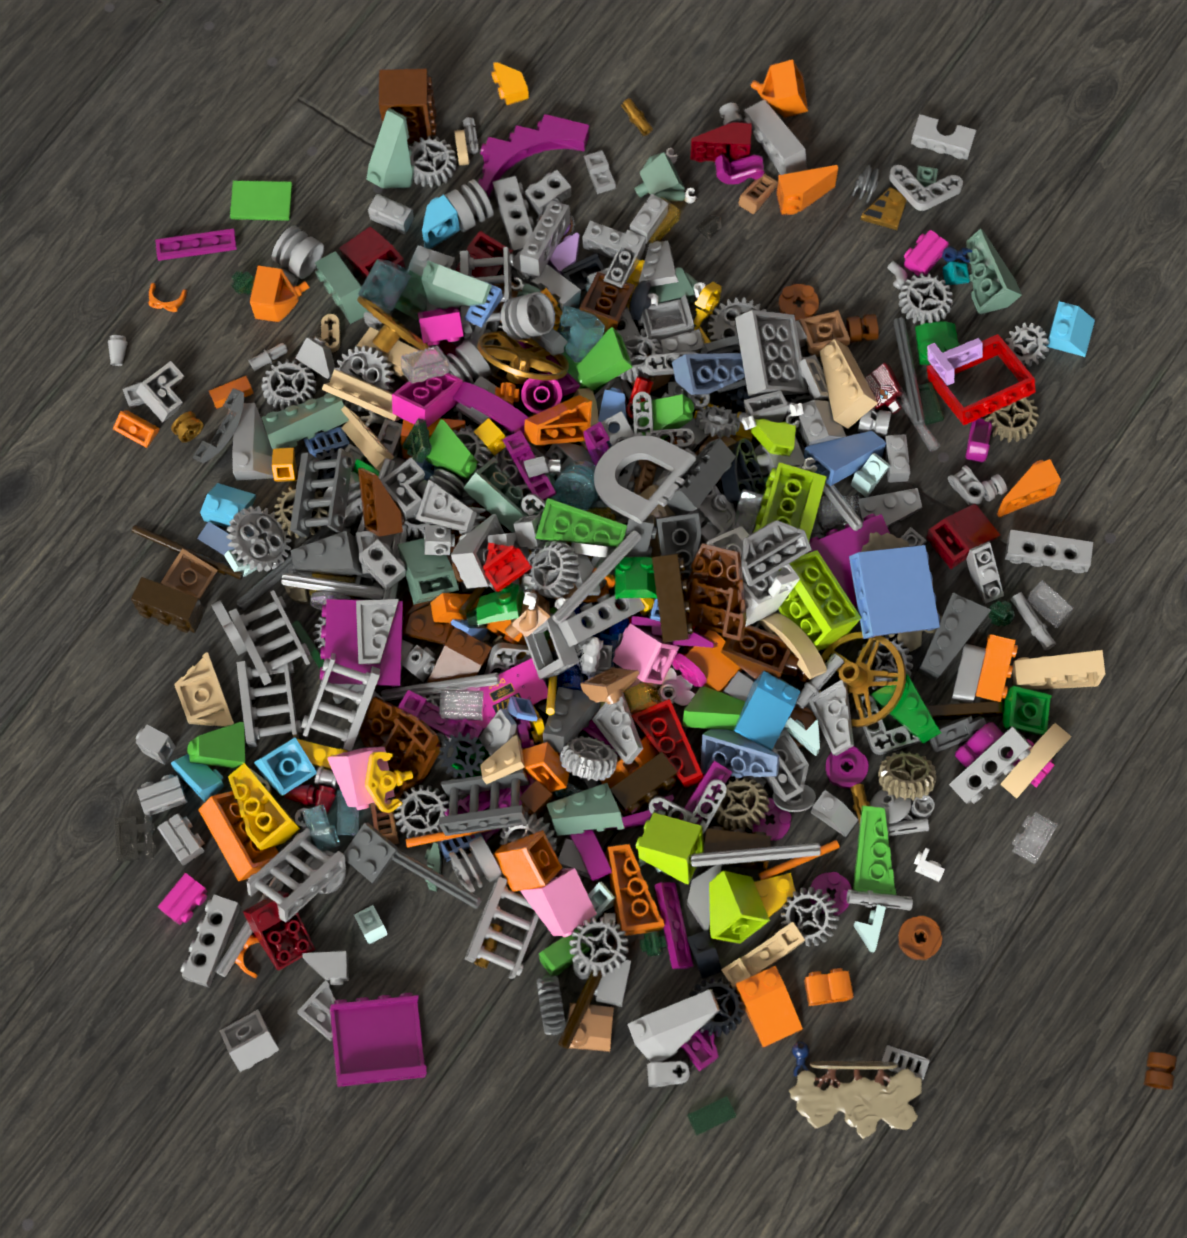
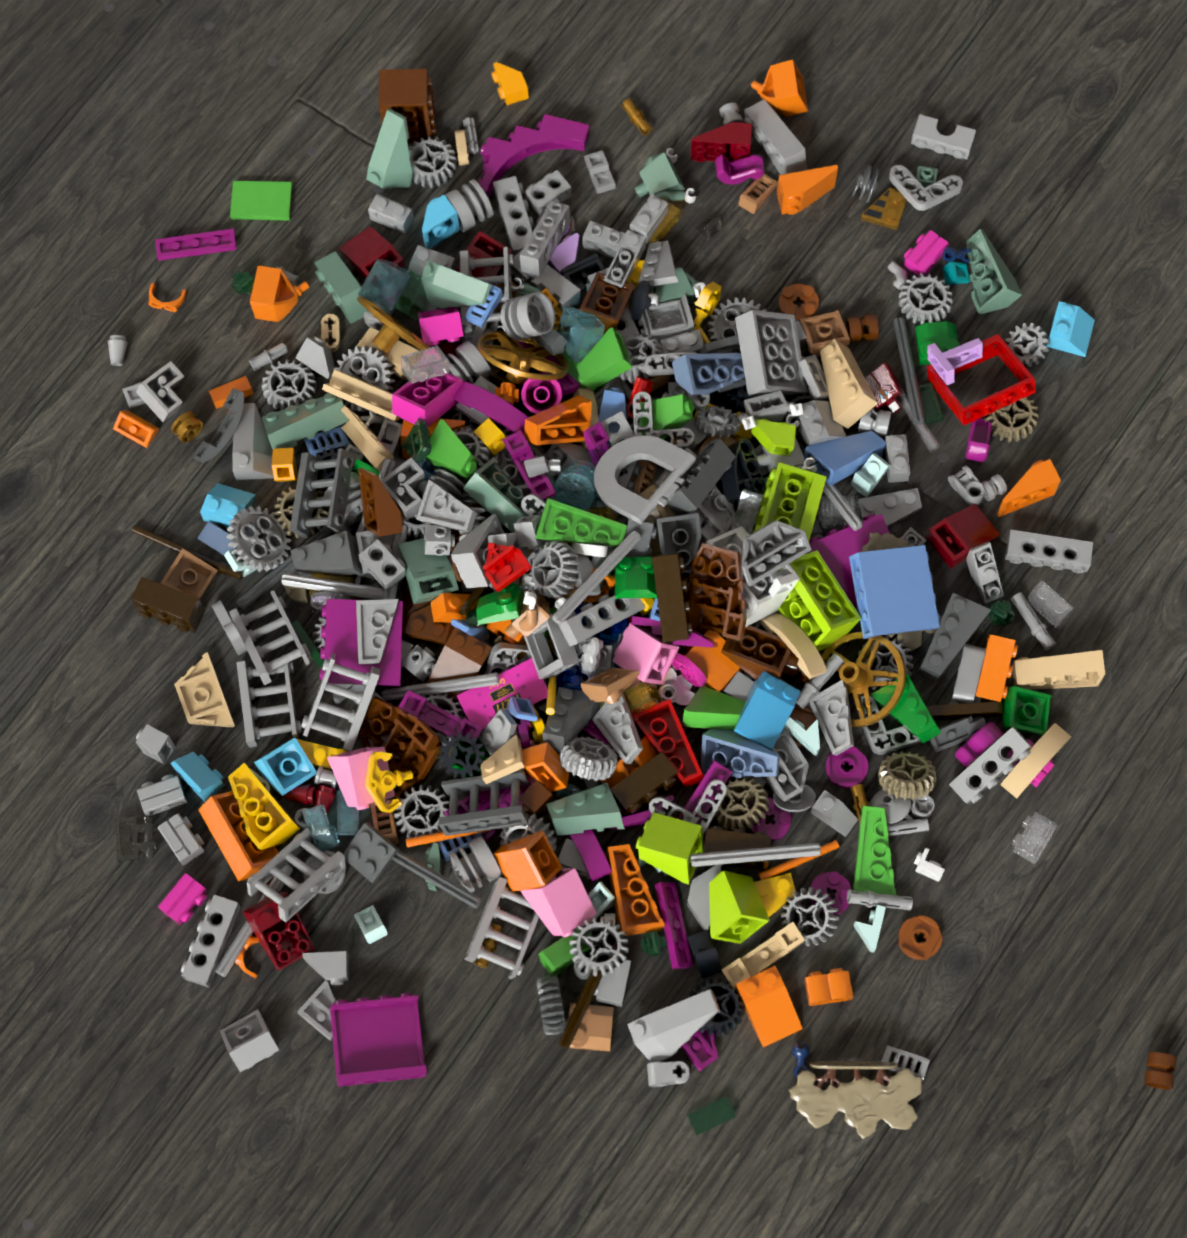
bright green slope [187,722,245,769] -> none
light grey wheel [272,226,324,279] -> none
clear brick [439,686,485,721] -> none

